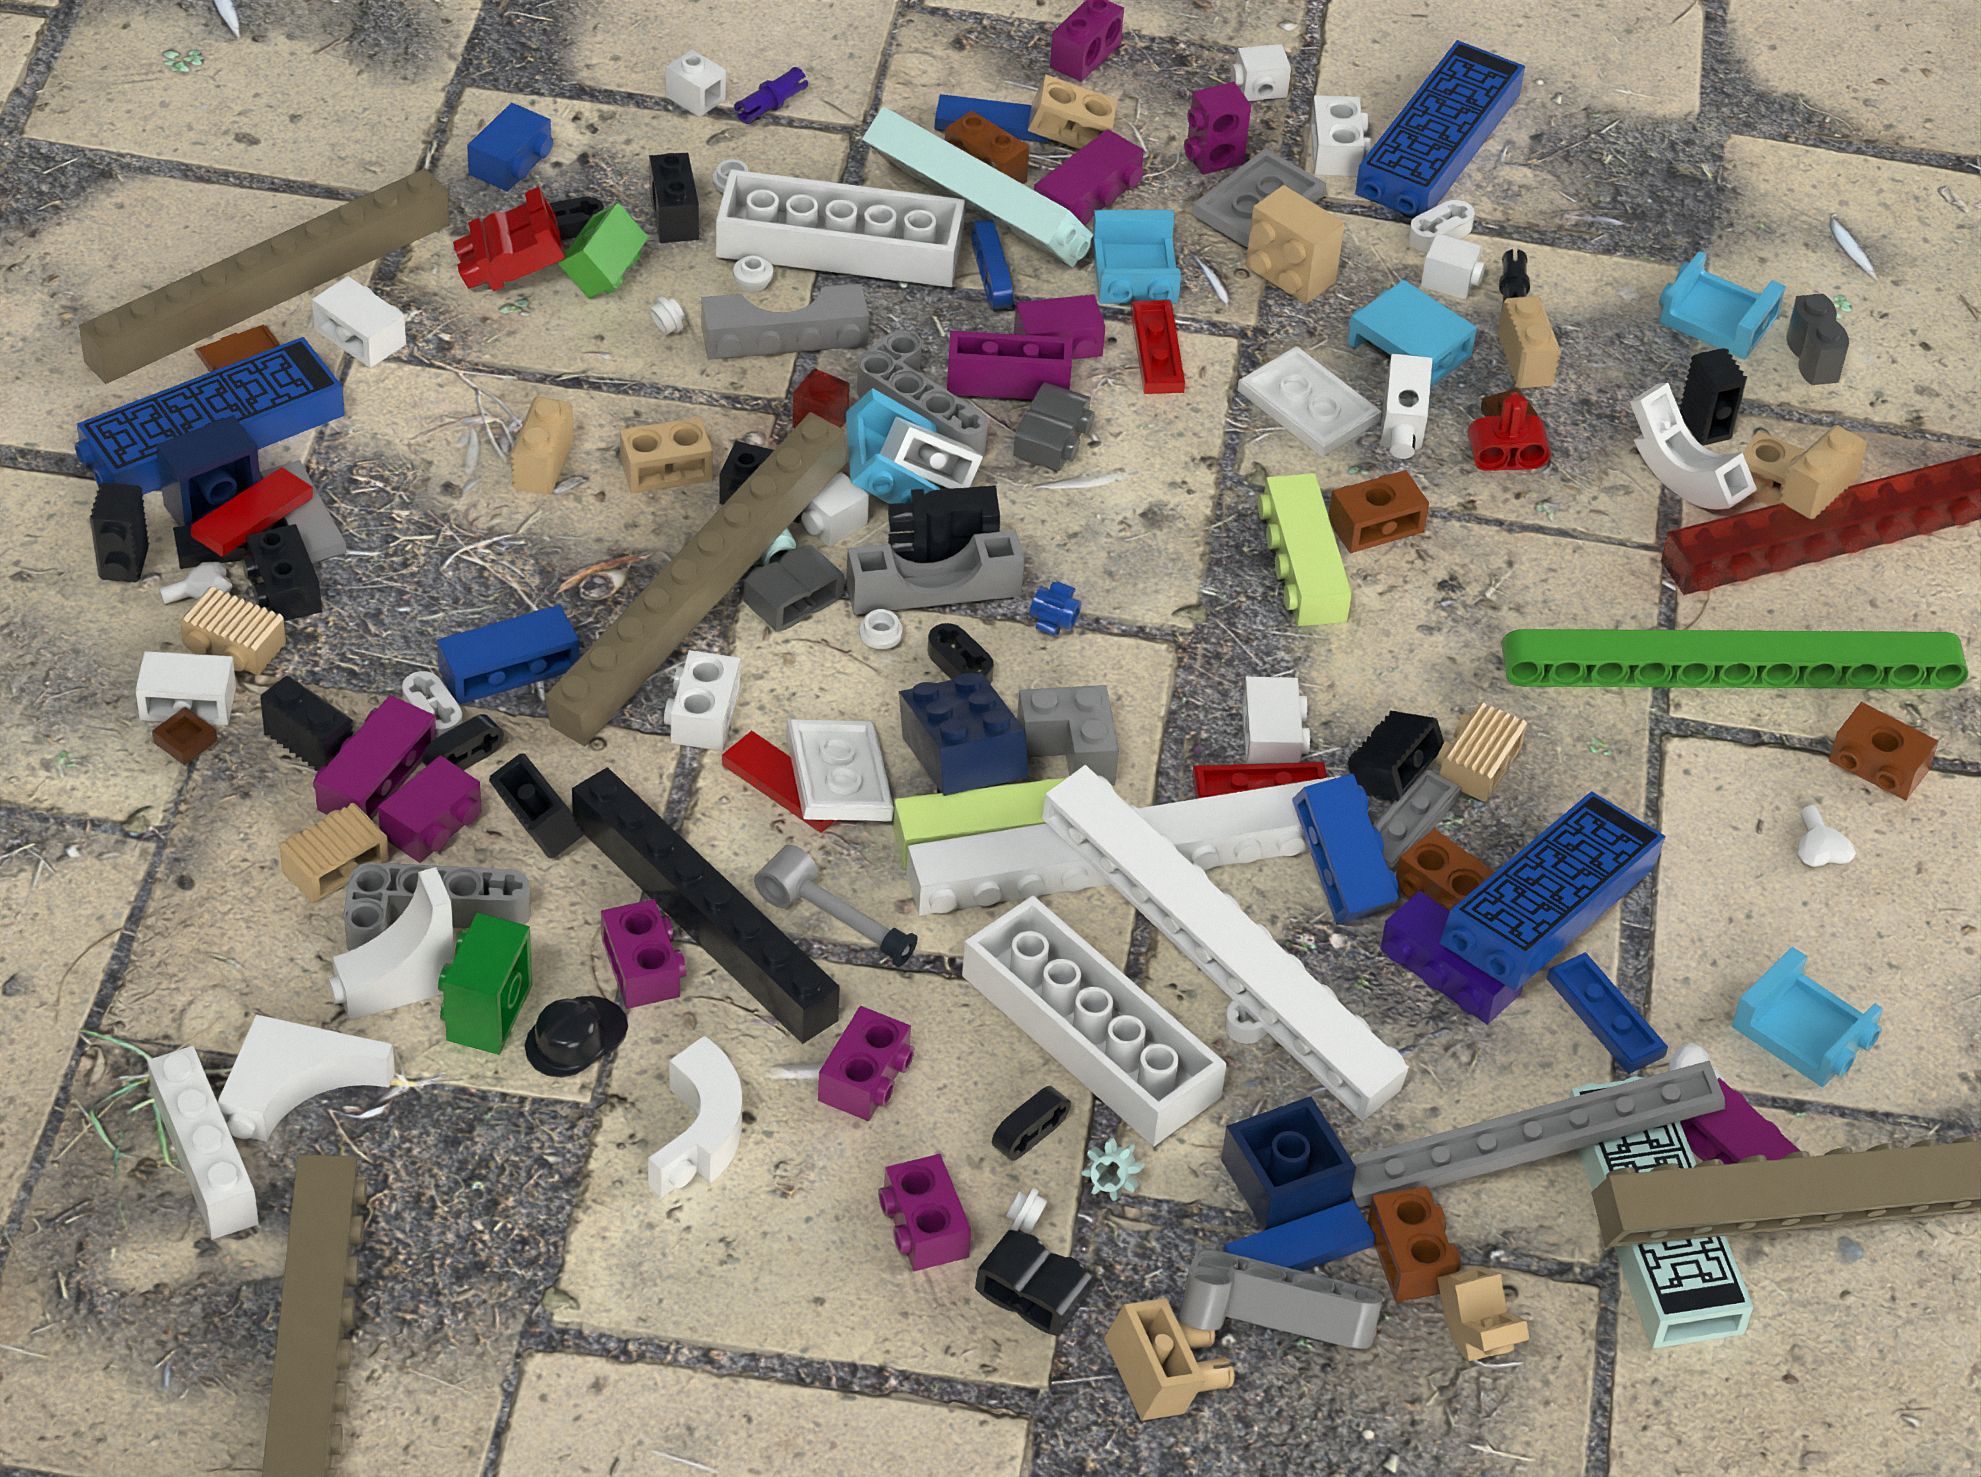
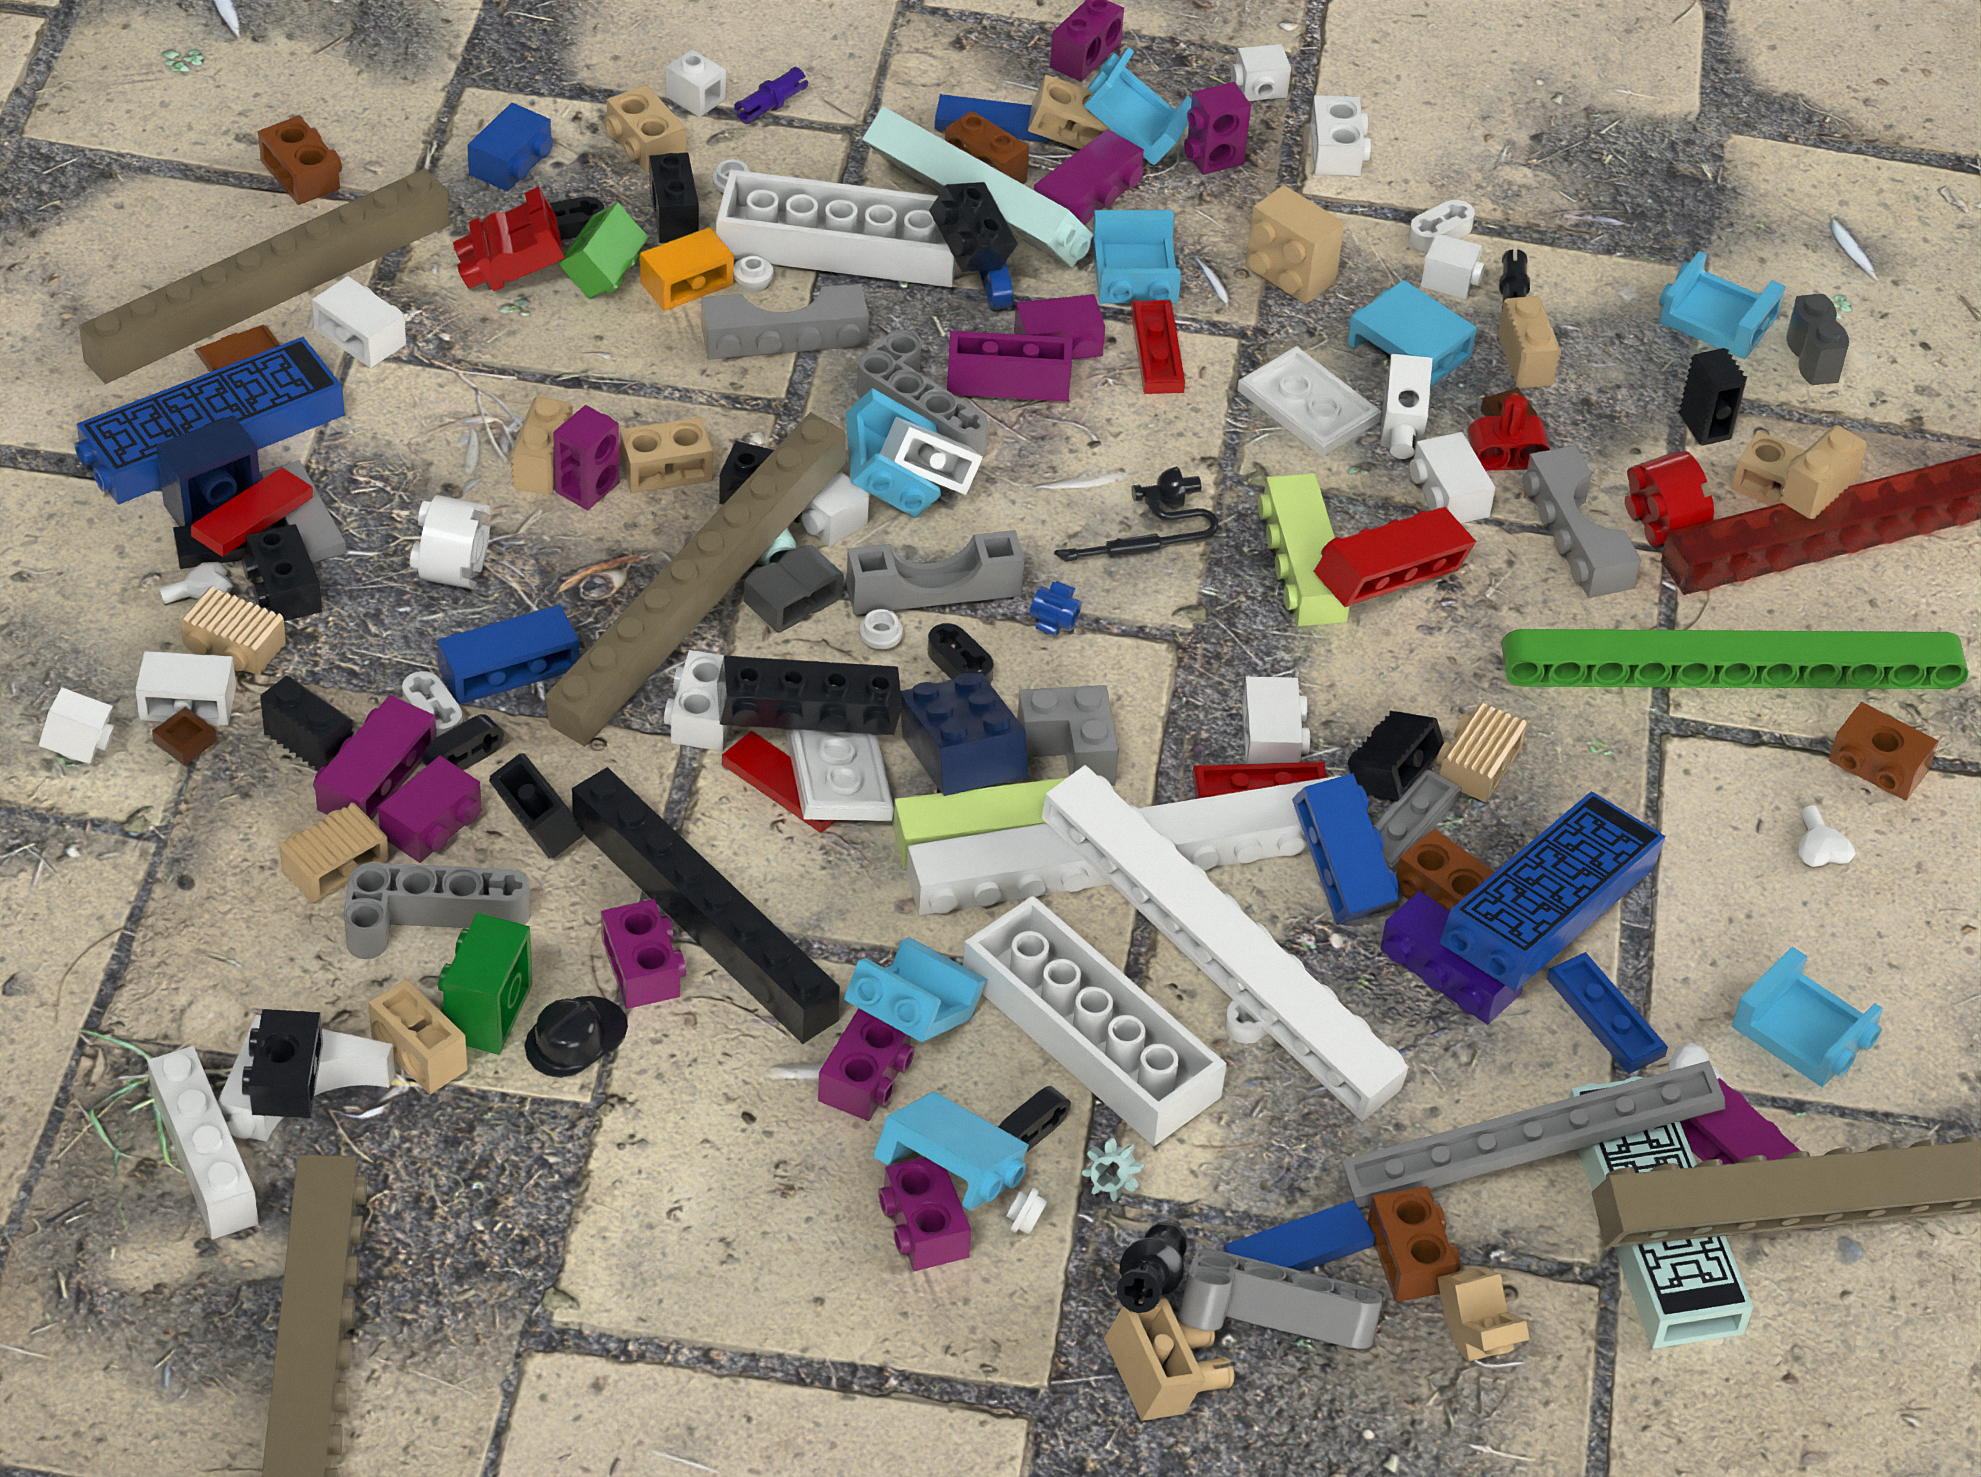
black brick [90,482,150,582] -> none
white arch [327,867,455,1021] -> none
white arch [648,1035,742,1198] -> none
white plate [649,296,685,335] -> none
light grey piece [754,845,918,967] -> none
clear red brick [792,368,850,429] -> none
black hips [888,485,1000,563] -> none
black brick [975,1229,1092,1336] -> none
dark grey brick [1013,382,1095,471] -> none
light grey plate [1192,148,1326,248] -> none
dark blue brick [1221,1096,1356,1231] -> none
dark orange brick [1328,470,1429,553] -> none
blue brick [1355,40,1525,218] -> none
white arch [1630,383,1757,509] -> none
none -> white brick [38,688,115,764]
none -> black brick [242,1009,323,1118]
none -> dark orange brick [258,115,342,205]
none -> tan brick [368,978,468,1094]
none -> white brick [410,495,490,589]
none -> magenta brick [553,405,620,511]
none -> tan brick [604,84,686,173]
none -> light orange brick [640,227,734,311]
none -> black brick [717,656,902,735]
none -> medium azure panel [844,937,987,1042]
none -> medium azure panel [873,1091,1029,1211]
none -> black brick [929,182,1018,272]
none -> black piece [1054,466,1219,562]
none -> medium azure panel [1084,47,1192,165]
none -> black piece [1117,1222,1188,1313]
none -> red brick [1313,507,1476,607]
none -> white brick [1410,432,1495,524]
none -> light grey arch [1522,445,1641,598]
none -> red brick [1624,451,1714,547]

